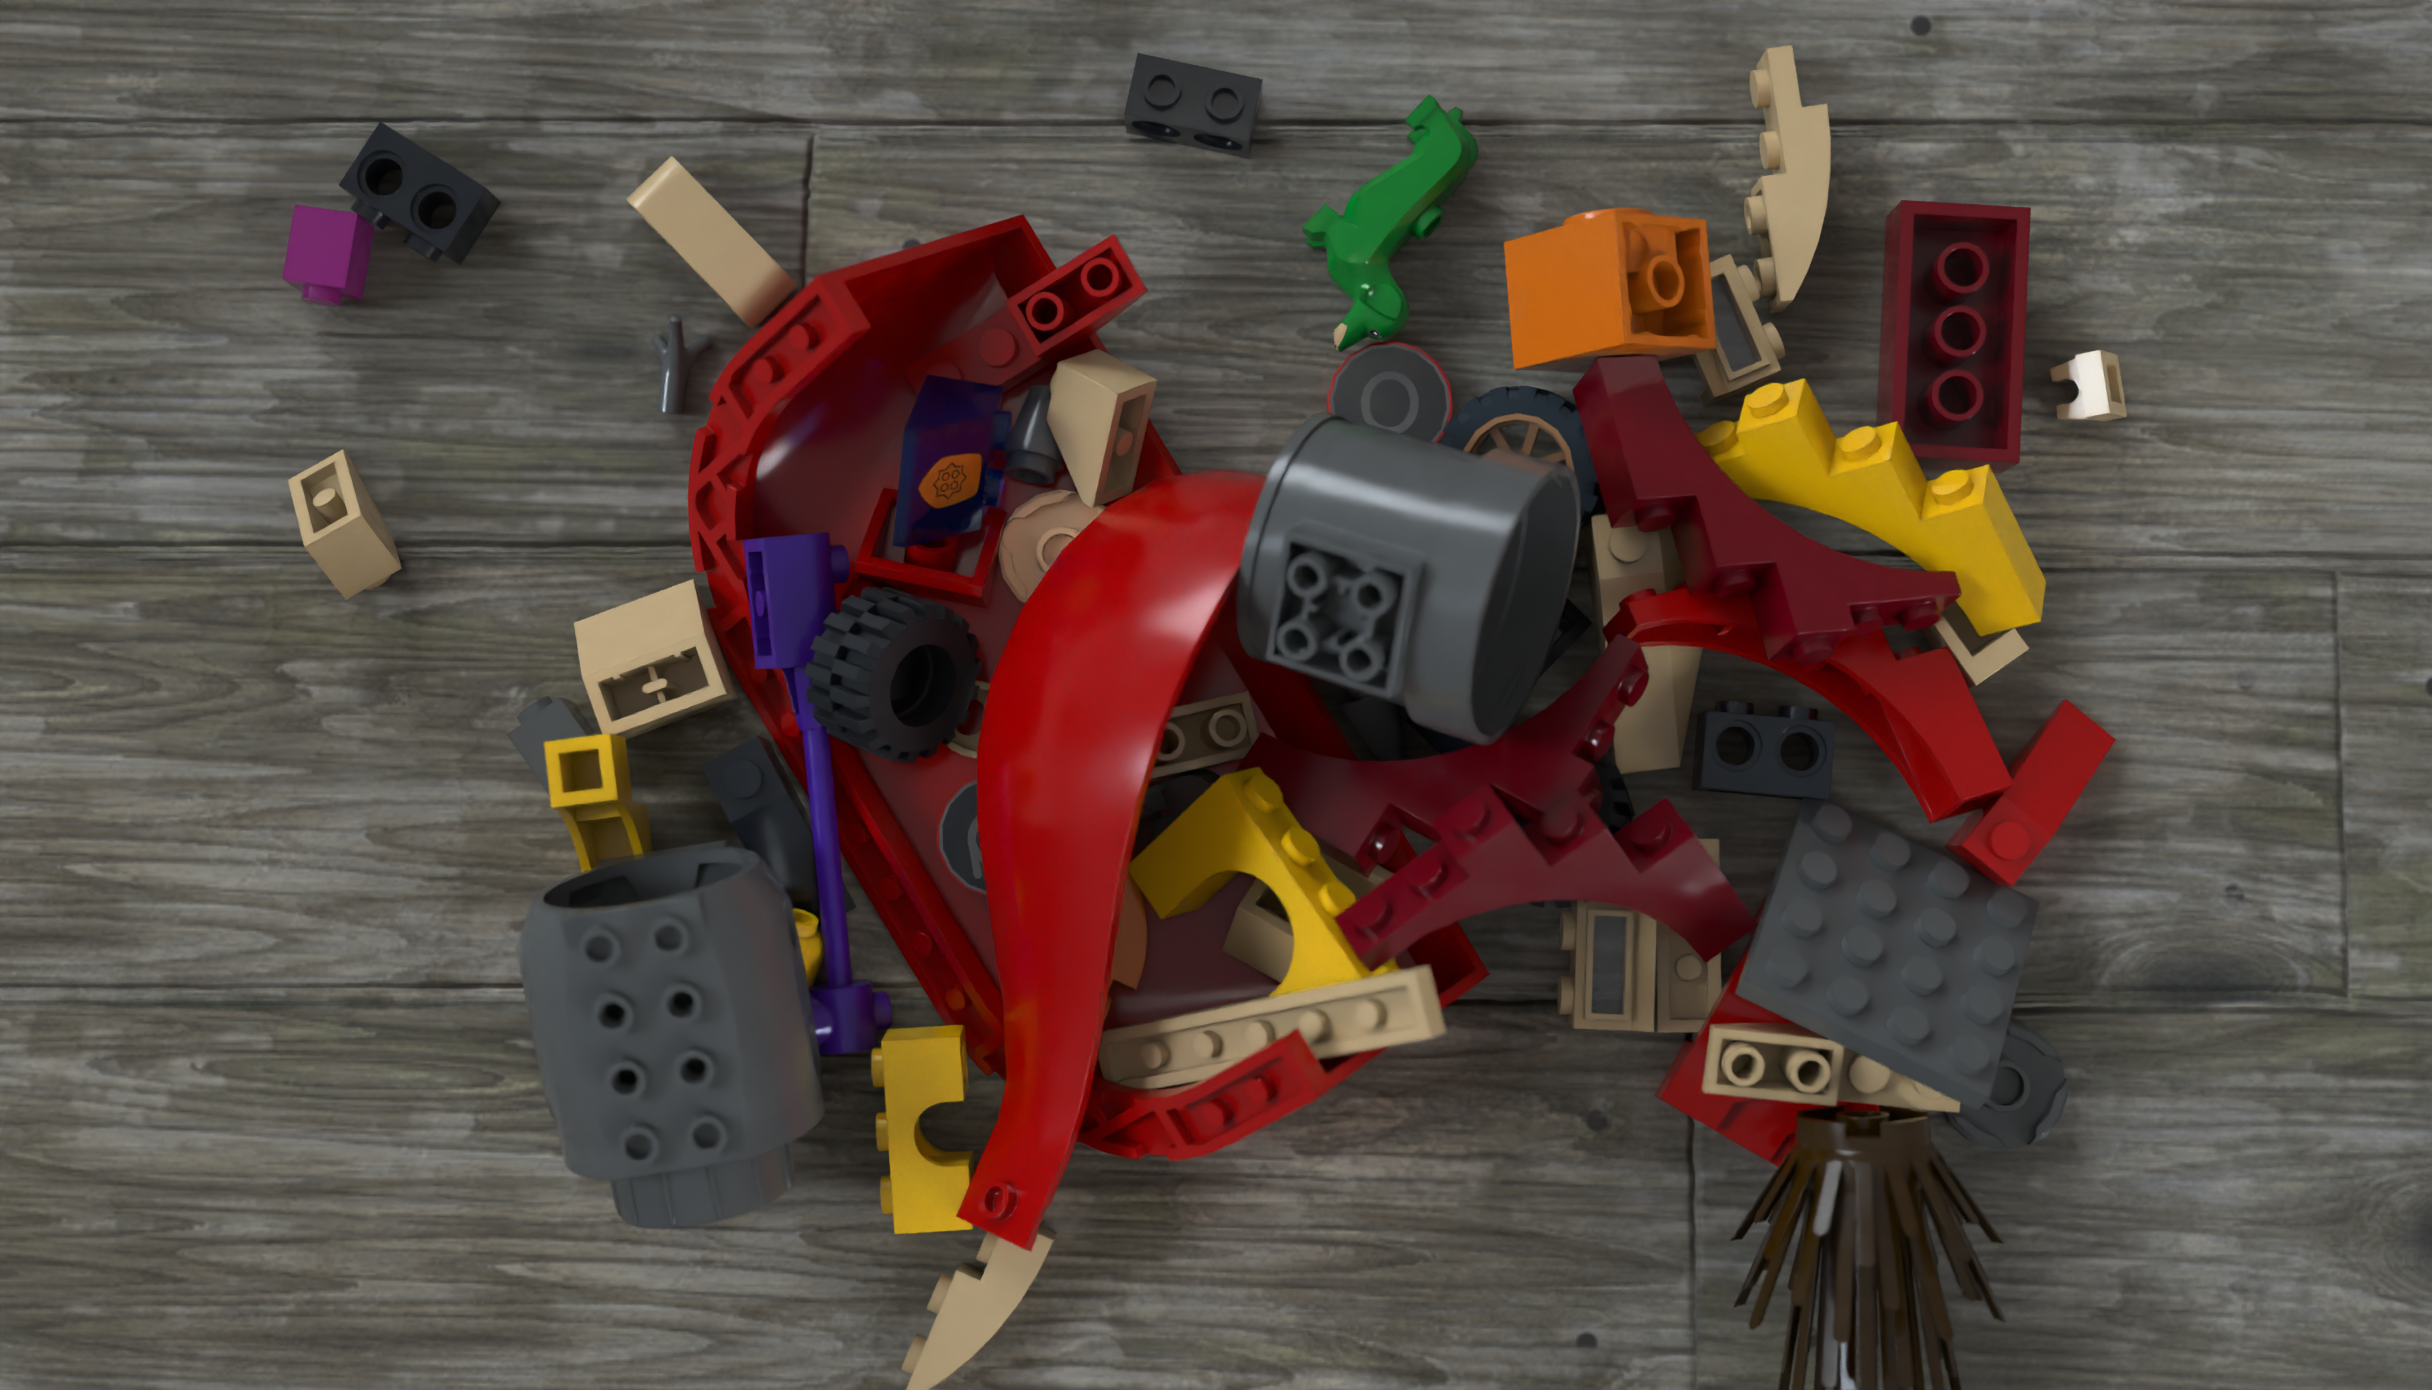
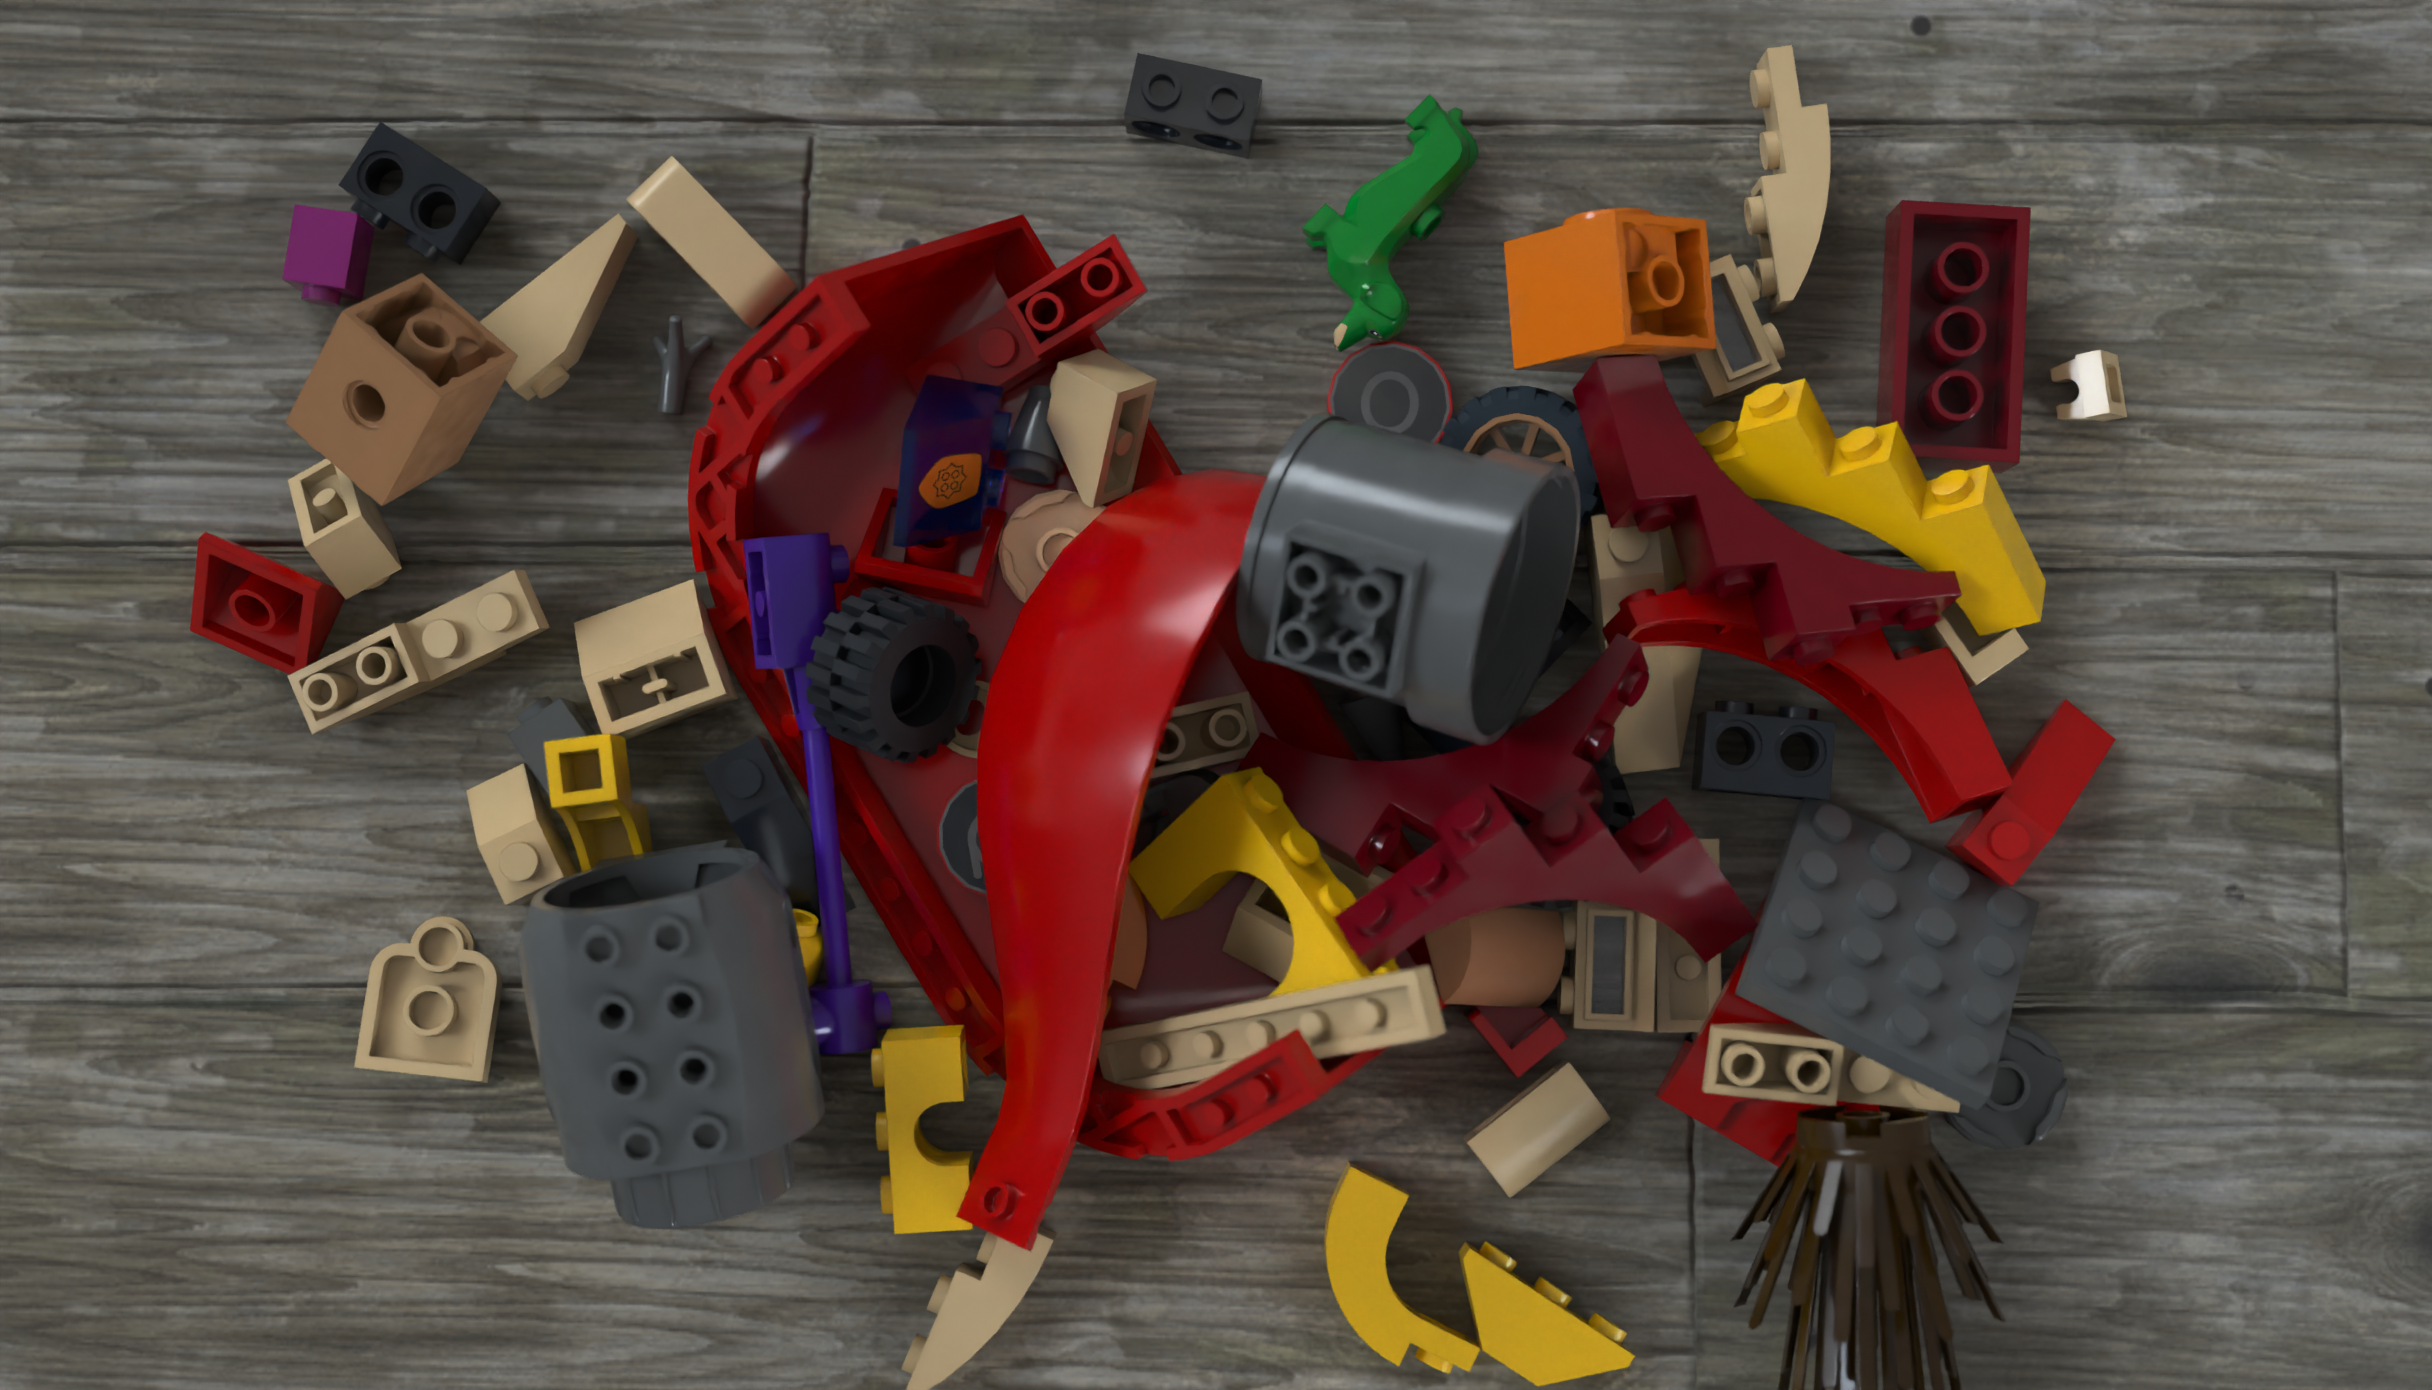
none -> red slope [190,532,345,675]
none -> medium nougat brick [285,273,518,506]
none -> tan slope [287,570,550,734]
none -> tan plate [354,916,502,1083]
none -> tan slope [466,763,578,905]
none -> tan slope [480,213,638,401]
none -> yellow arch [1324,1161,1481,1374]
none -> nougat brick [1424,907,1565,1008]
none -> yellow slope [1458,1241,1635,1386]
none -> tan brick [1462,1059,1610,1199]
none -> red panel [1464,1005,1568,1078]

